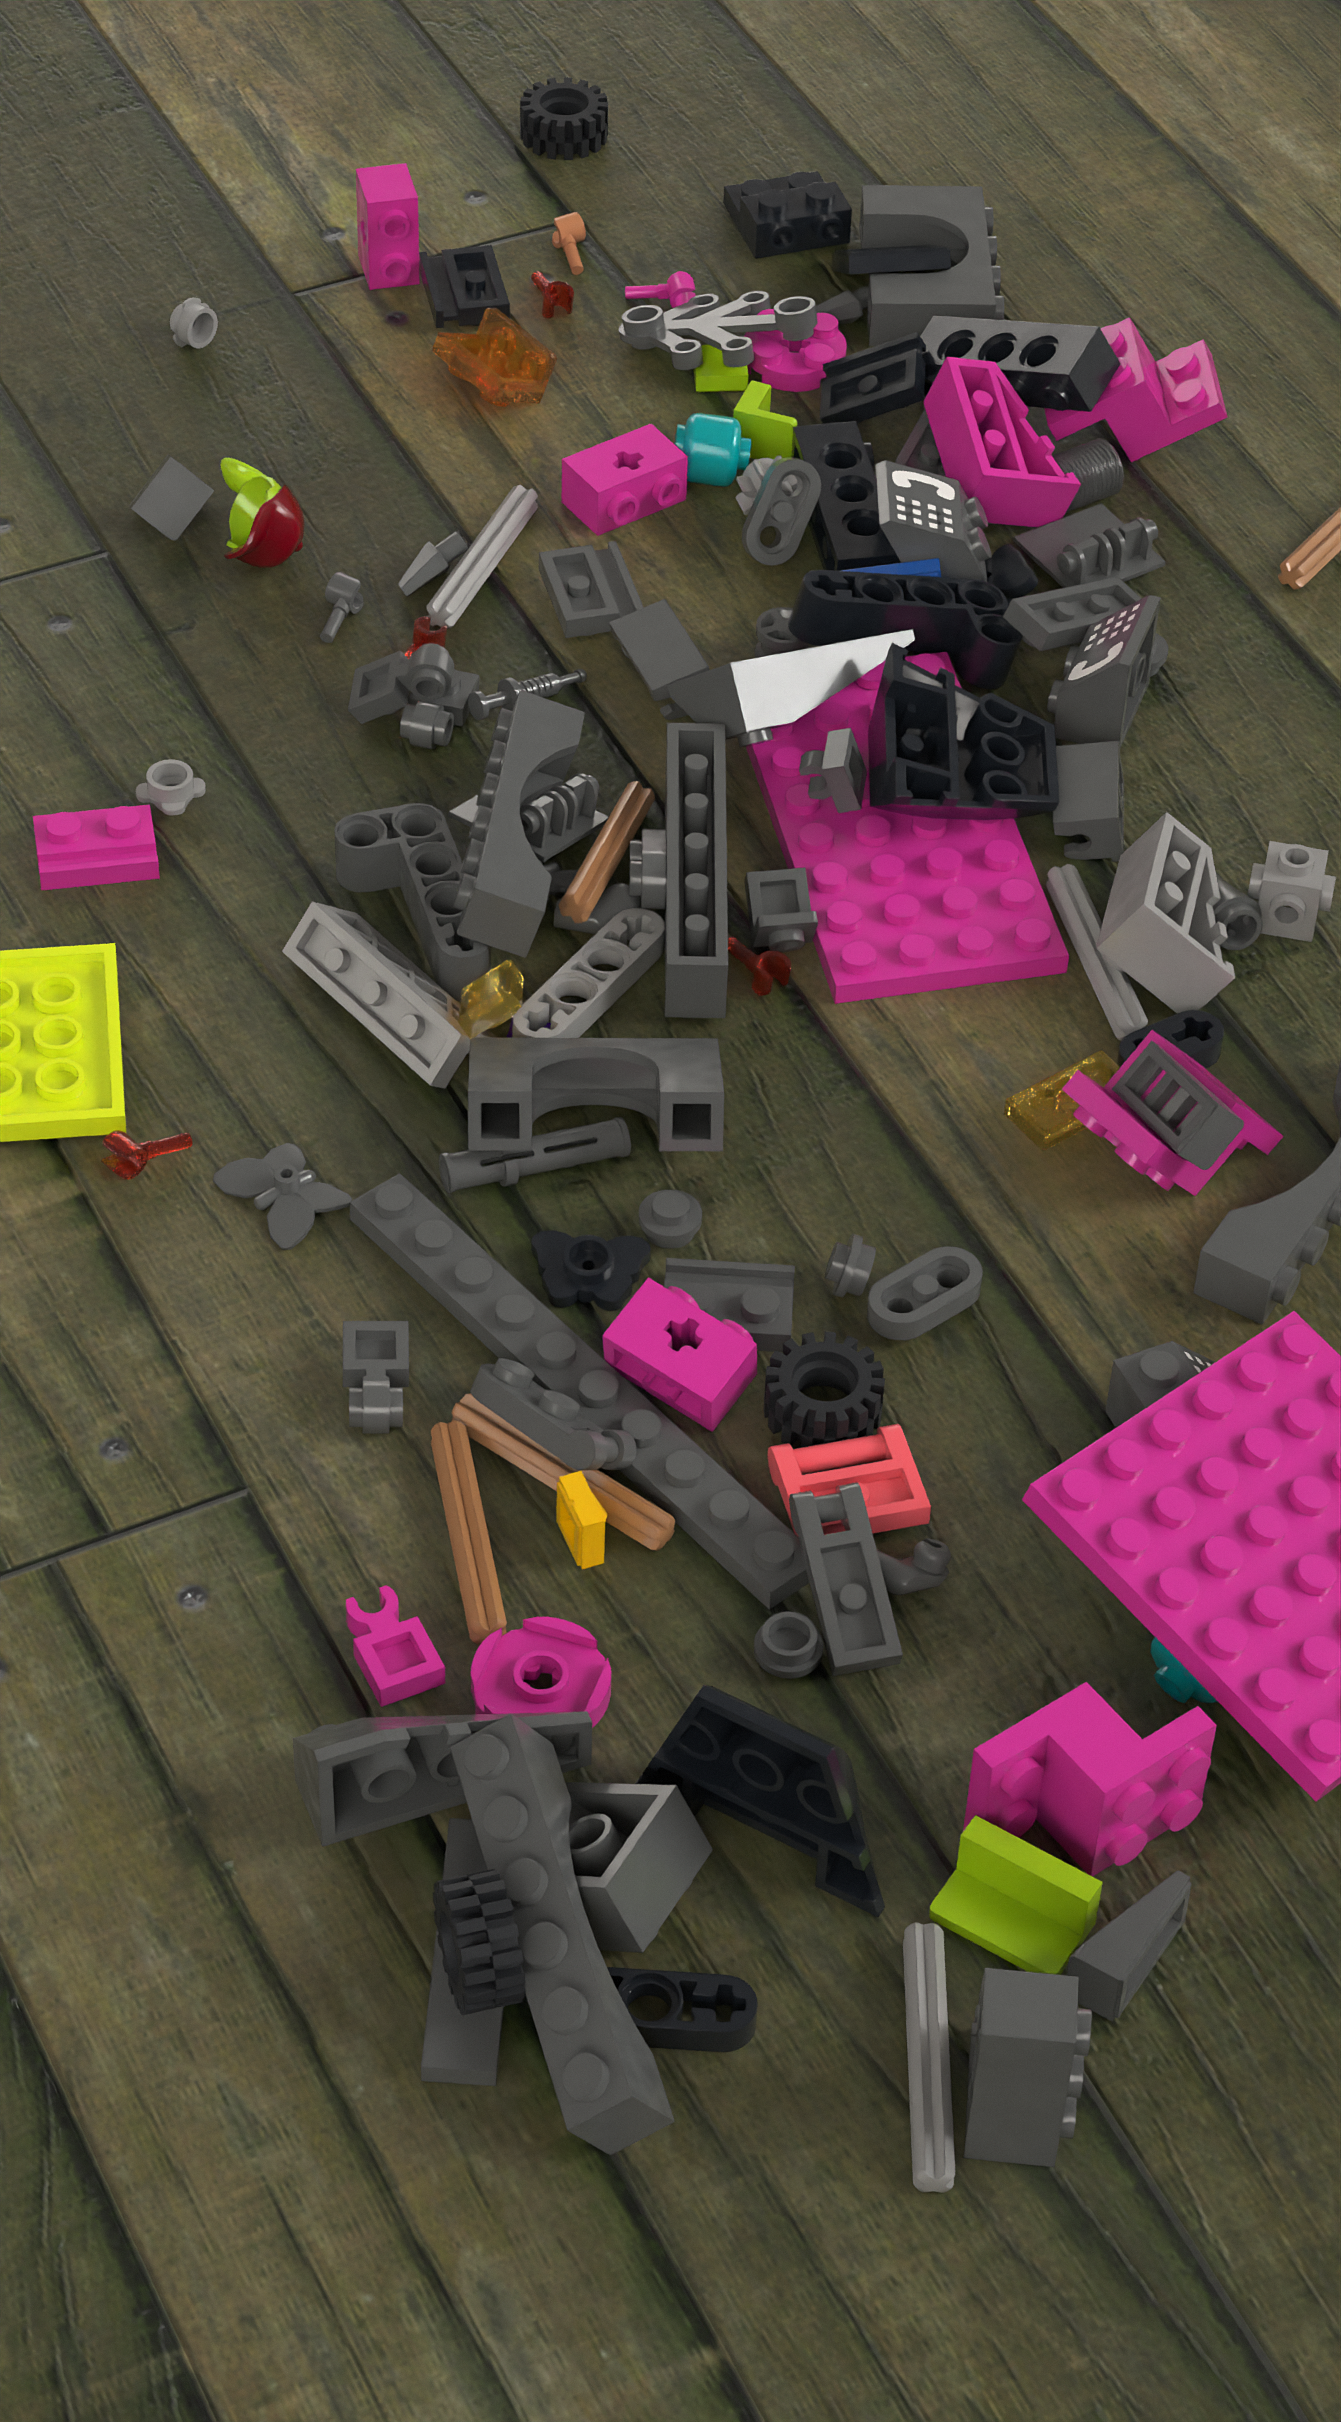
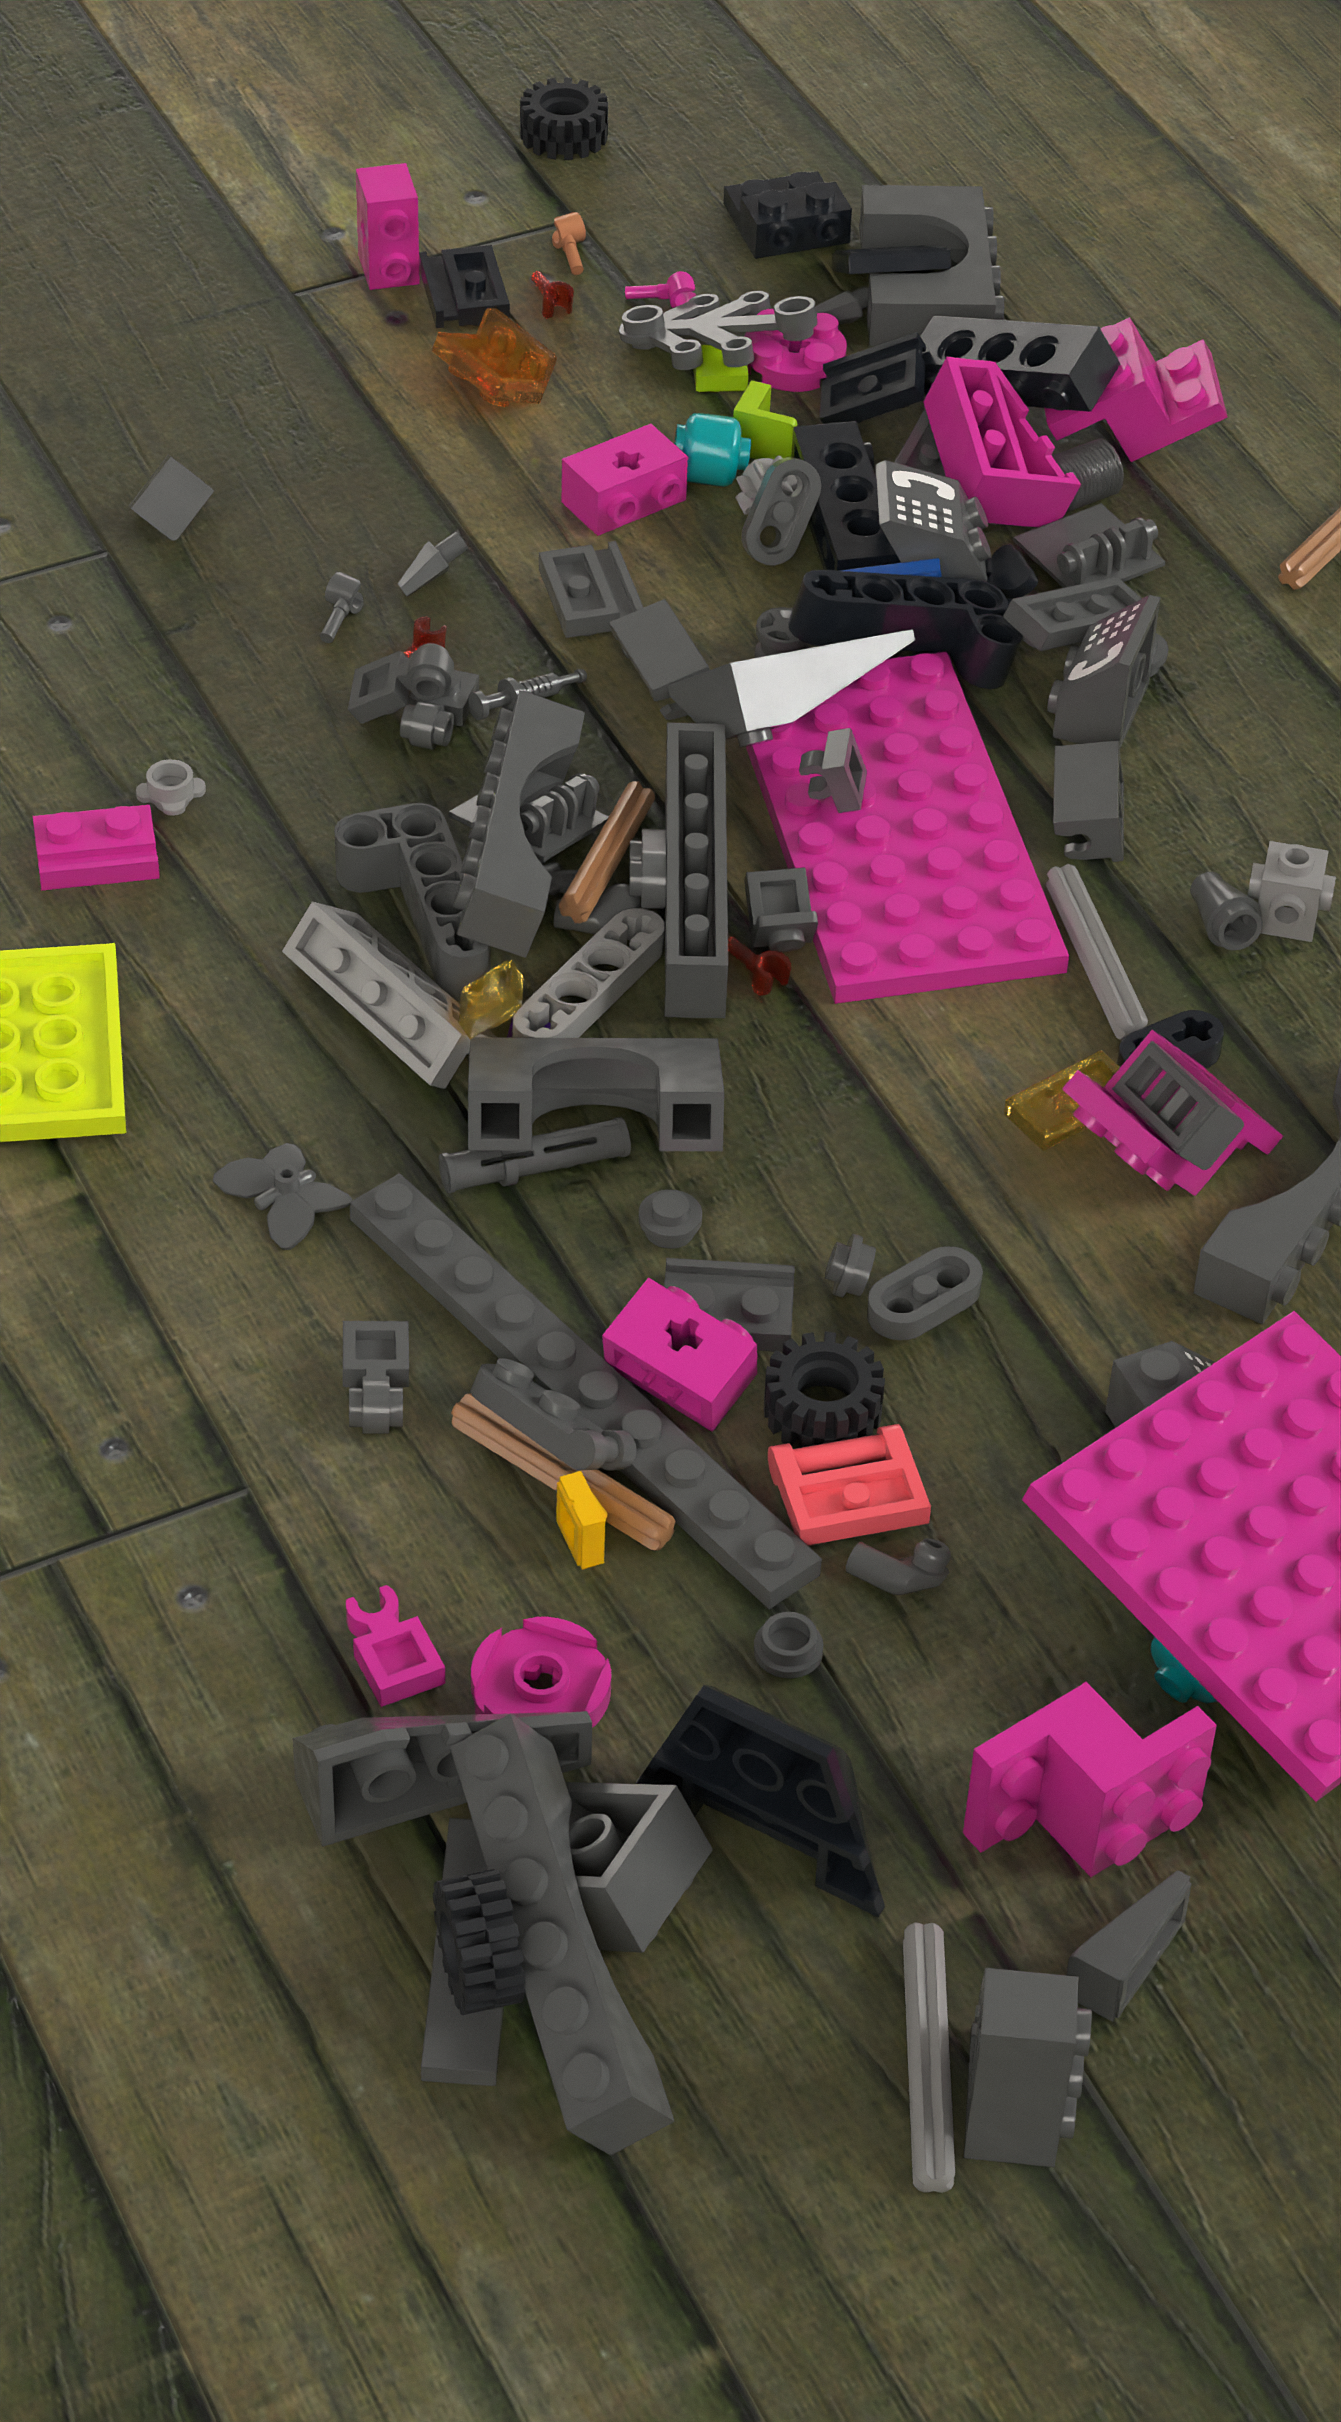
clear red hand [101,1130,192,1179] -> none
light grey plate [170,297,218,348] -> none
hair [220,457,304,568] -> none
light grey axle [426,485,538,630] -> none
medium nougat axle [431,1420,507,1645] -> none
black animal [531,1230,651,1311] -> none
black beam [607,1967,758,2052] -> none
dark grey plate [789,1482,903,1676] -> none
black wedge [868,643,1060,820] -> none
lime panel [929,1815,1103,1975] -> none
light grey wedge [1096,812,1235,1014] -> none

